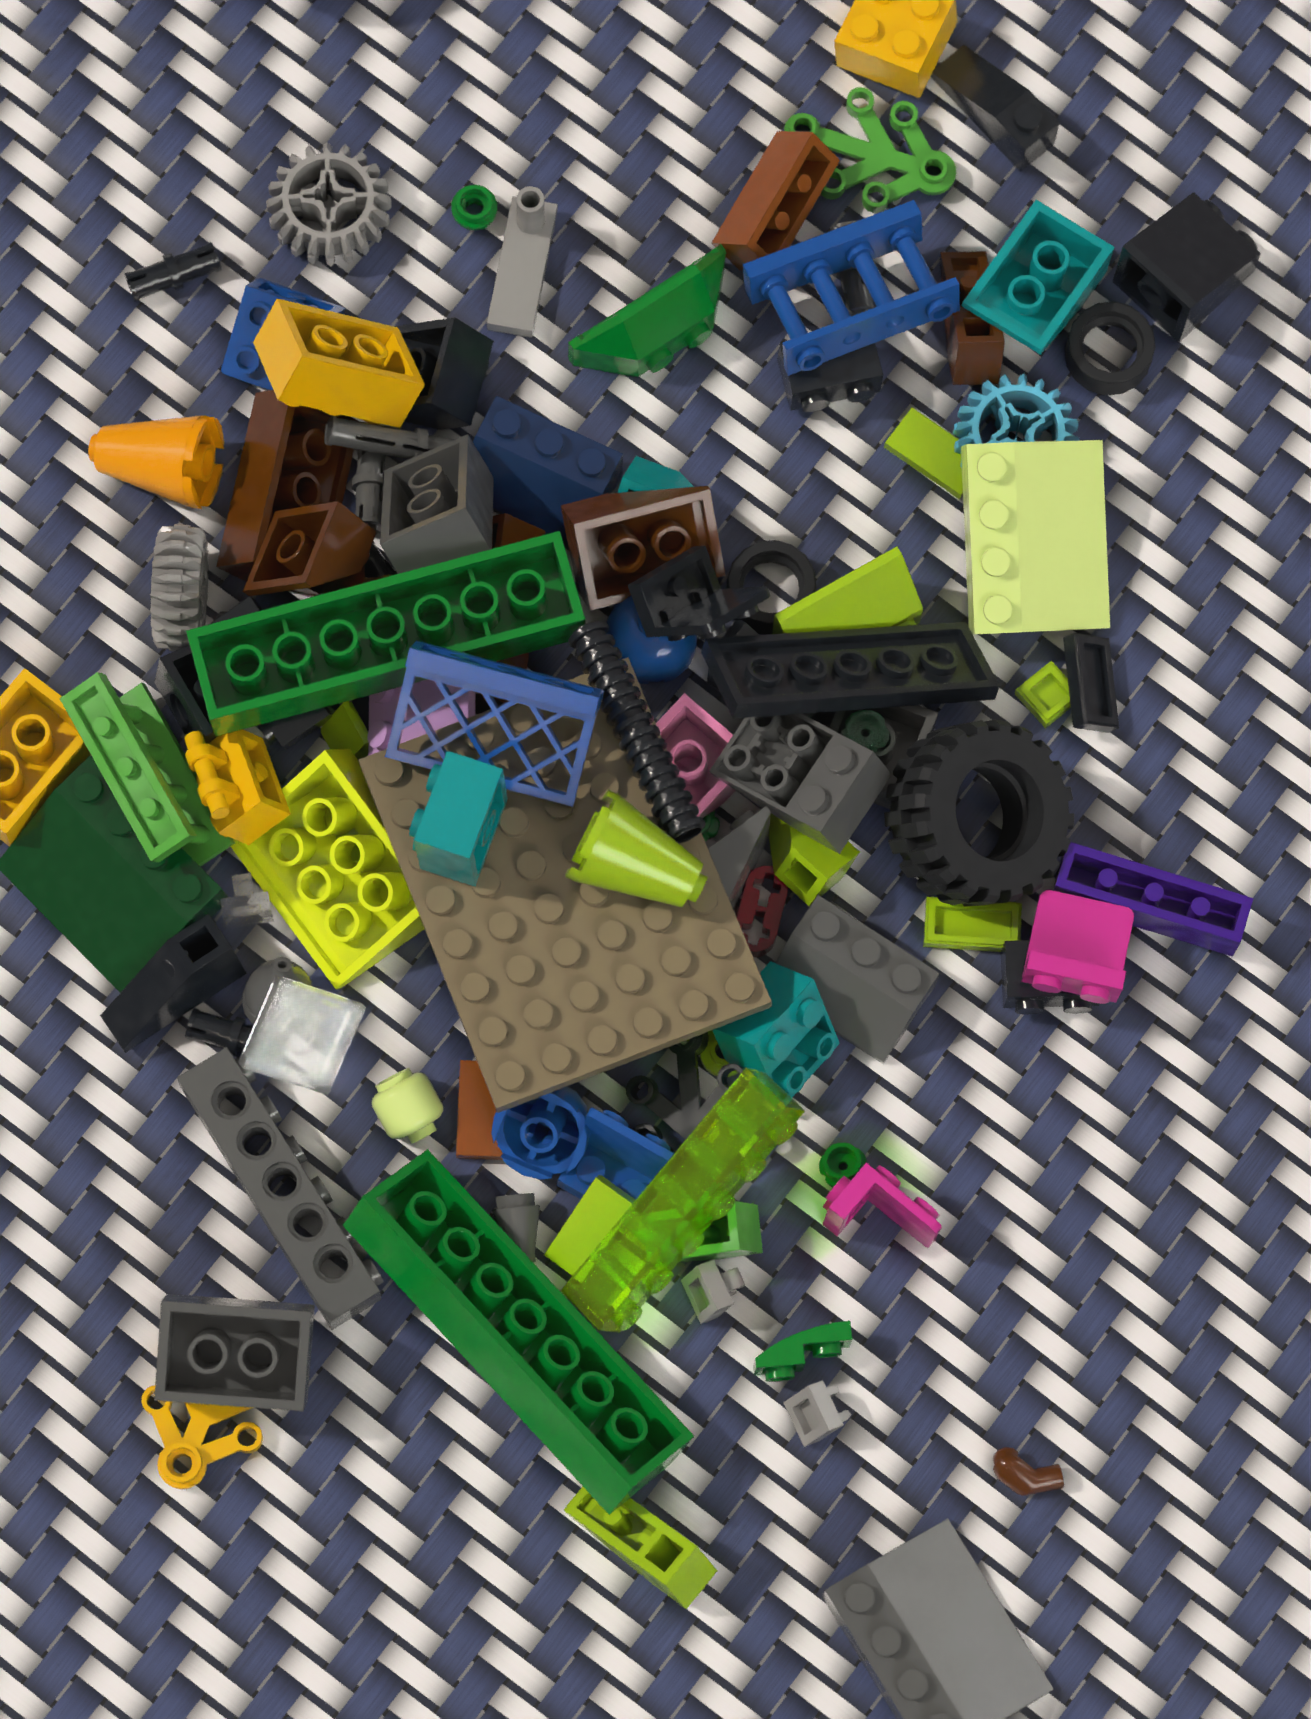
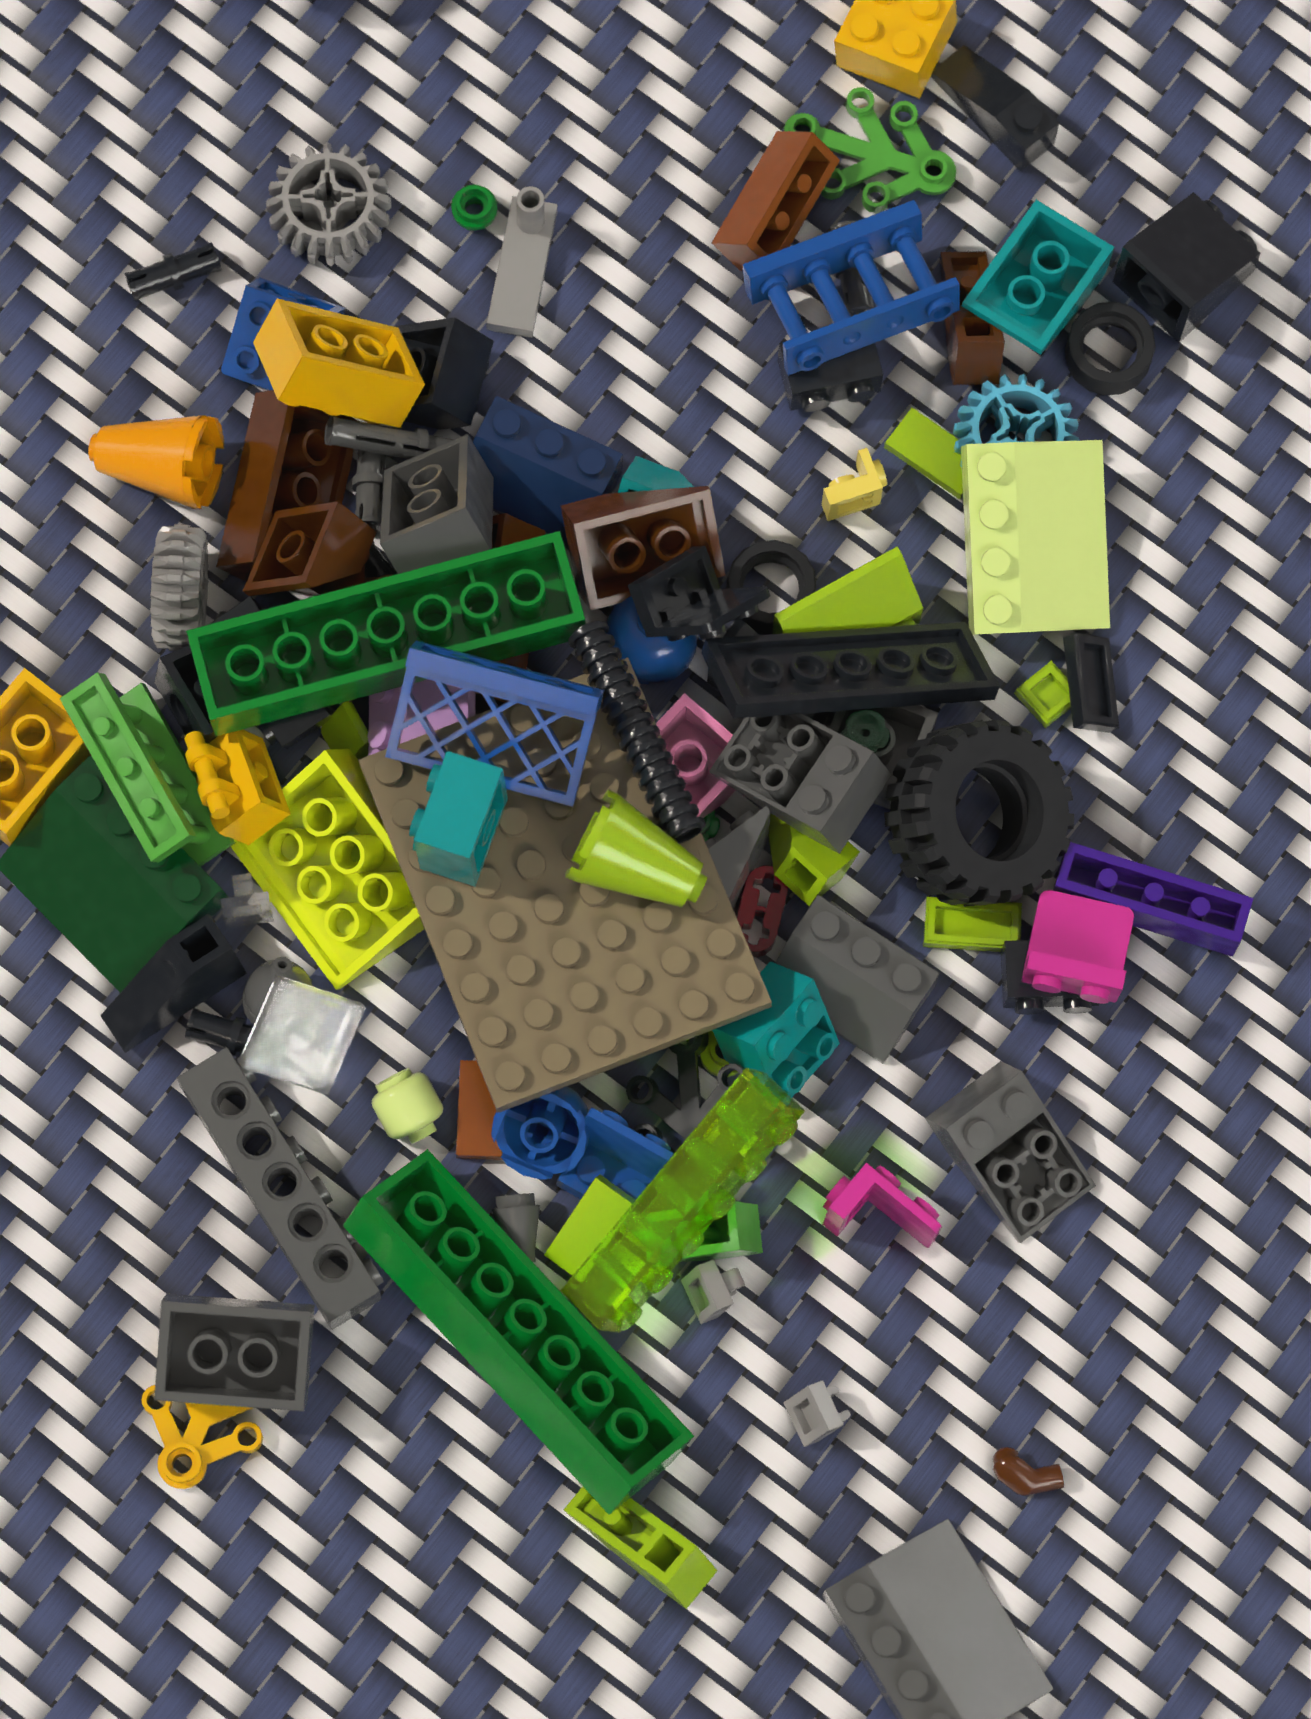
green wedge [568,244,726,377] -> none
green slope [753,1321,852,1382] -> none
green plate [819,1142,867,1187] -> none
none -> light yellow bracket [822,448,887,521]
none -> dark grey slope [925,1061,1096,1243]

